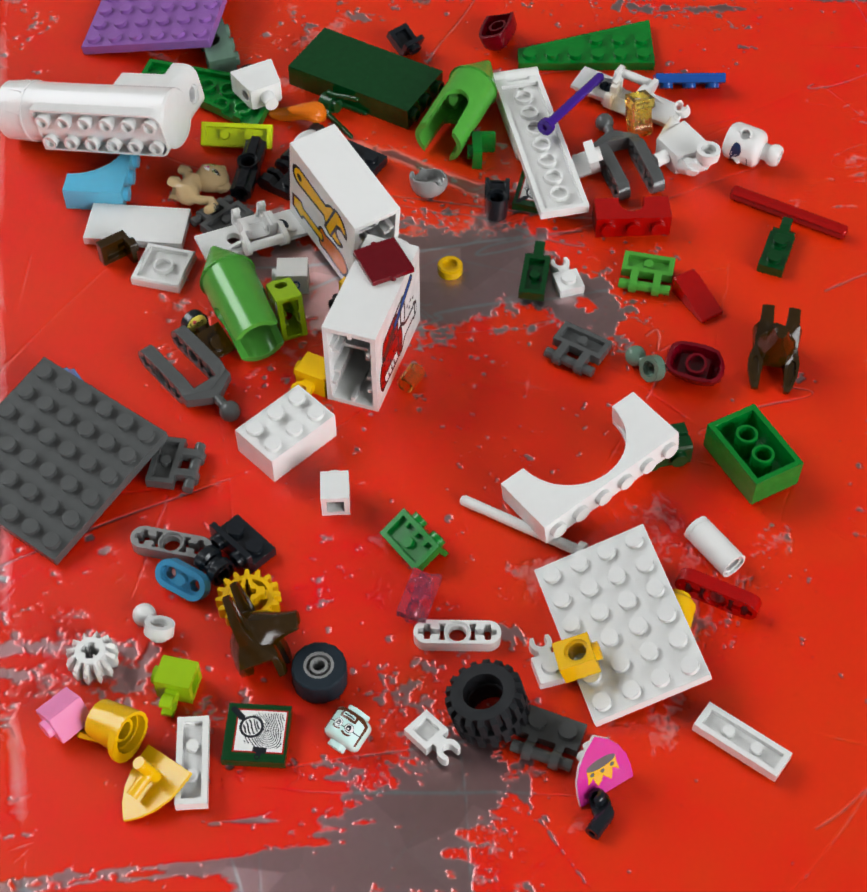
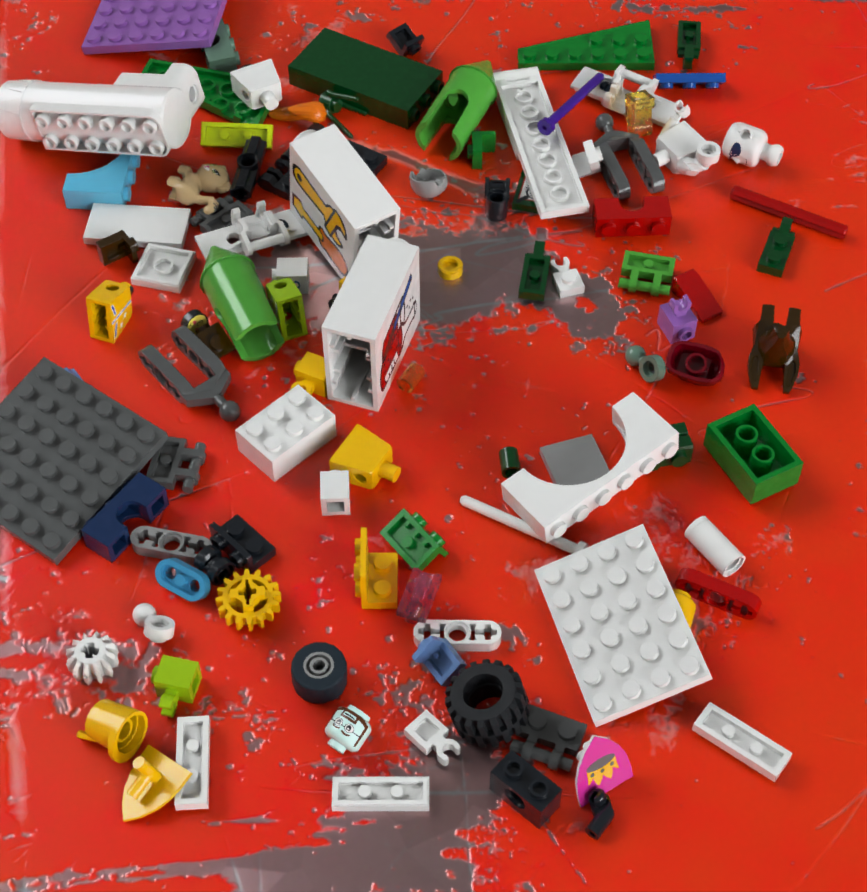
bright pink brick [35,687,89,744] -> none
tile [221,703,293,768] -> none
dark brown piece [222,581,301,677] -> none
dark red piece [353,237,414,286] -> none
dark red piece [479,12,517,51] -> none
white plate [529,634,566,690] -> none
dark grey plate [543,321,612,377] -> none
yellow brick [552,632,603,683] -> none
none -> dark blue arch [81,472,169,563]
none -> yellow torso [86,280,134,344]
none -> yellow torso [329,424,401,489]
none -> white tile [331,776,429,811]
none -> yellow bracket [354,527,398,609]
none -> medium blue bracket [412,636,467,687]
none -> black brick [489,749,562,829]
none -> dark green hinge [499,447,521,478]
none -> light grey tile [539,434,610,485]
none -> medium lavender brick [657,294,698,344]
none -> dark green hinge [677,20,701,69]

